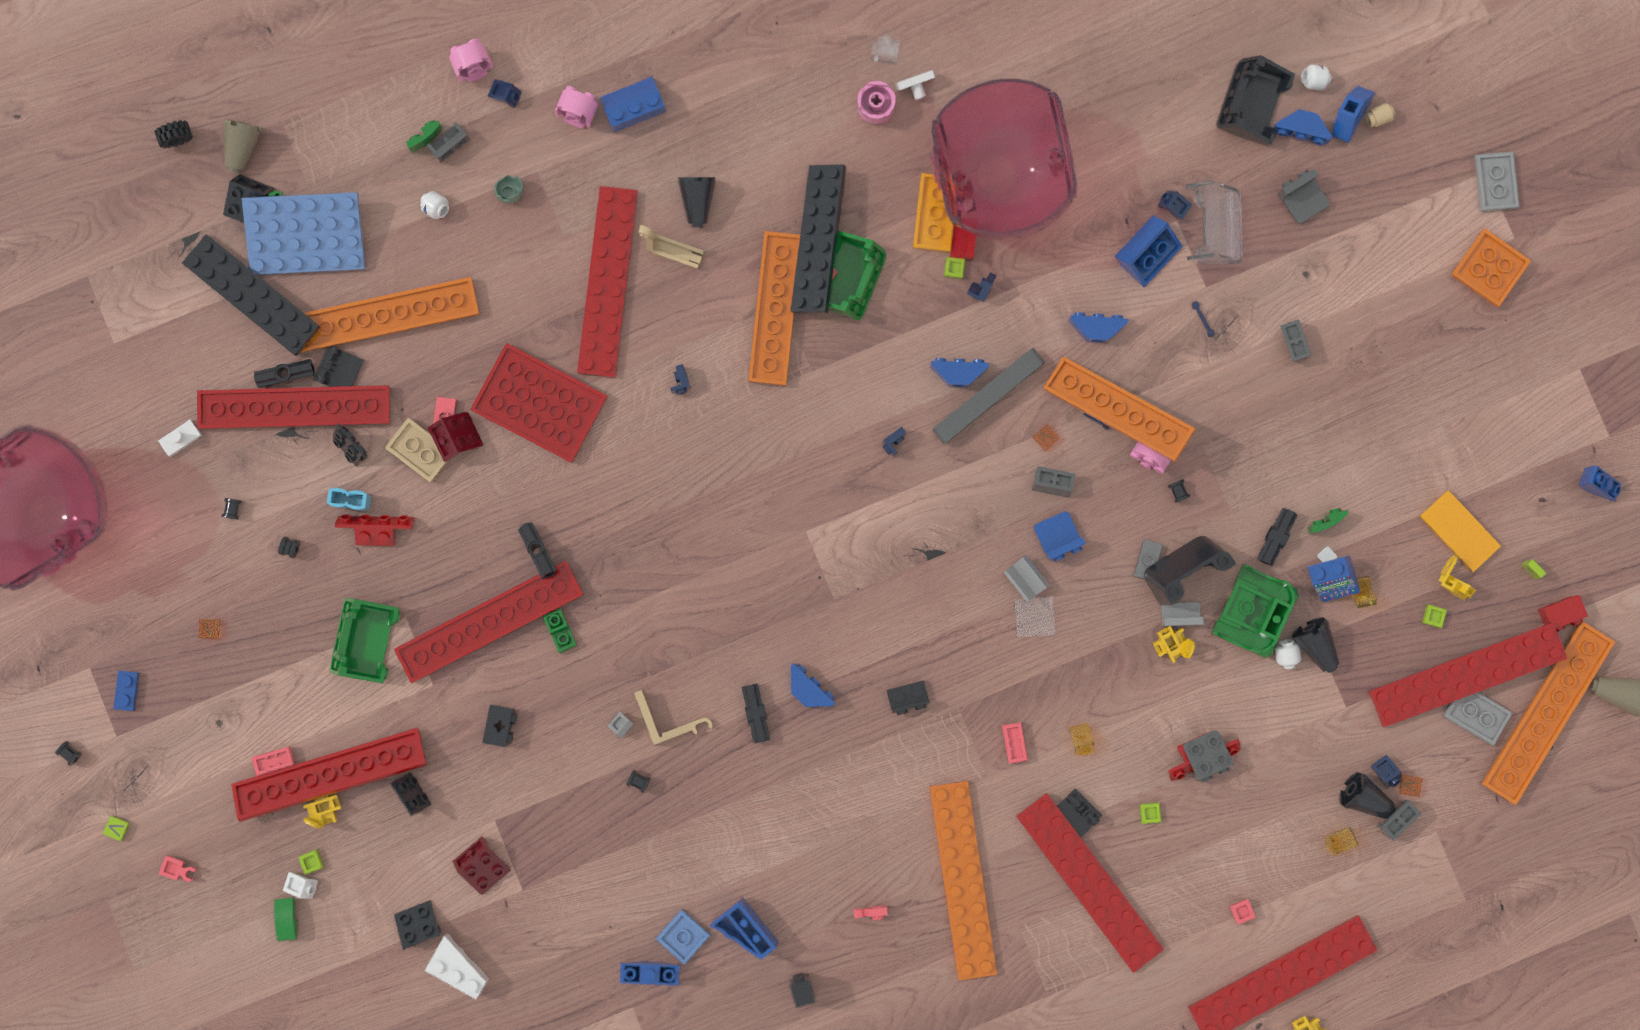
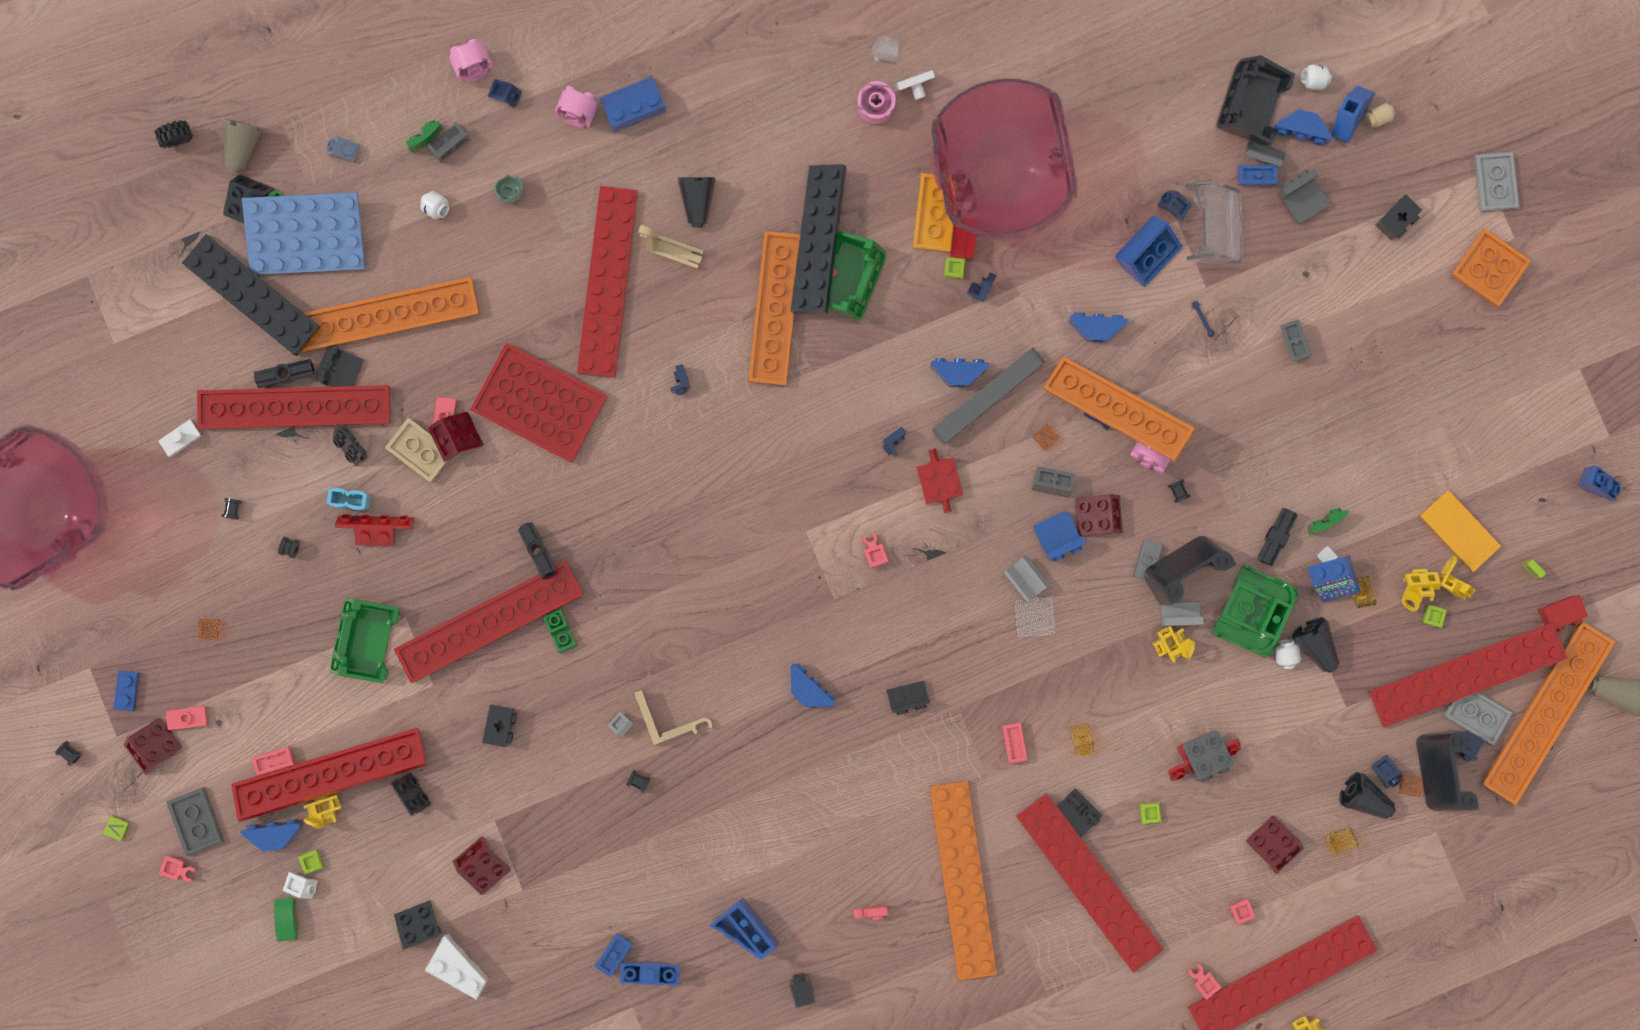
medium blue tile [656,909,710,965] -> none
black piece [741,683,770,744] -> none
dark grey hinge [1377,799,1421,841] -> none
none -> dark red bracket [123,718,182,775]
none -> coral plate [166,706,208,730]
none -> dark grey tile [166,787,224,856]
none -> blue slope [241,819,304,852]
none -> sand blue bracket [327,136,359,163]
none -> blue plate [595,933,633,977]
none -> coral plate [863,533,888,569]
none -> red plate [917,449,963,513]
none -> dark red bracket [1075,494,1123,536]
none -> coral plate [1187,963,1221,1000]
none -> blue plate [1238,165,1278,185]
none -> flat silver plate [1245,141,1285,167]
none -> dark red bracket [1246,816,1304,874]
none -> black brick [1375,195,1422,241]
none -> yellow piece [1402,569,1441,612]
none -> black windscreen [1416,730,1479,811]
none -> dark blue bracket [1458,731,1485,762]

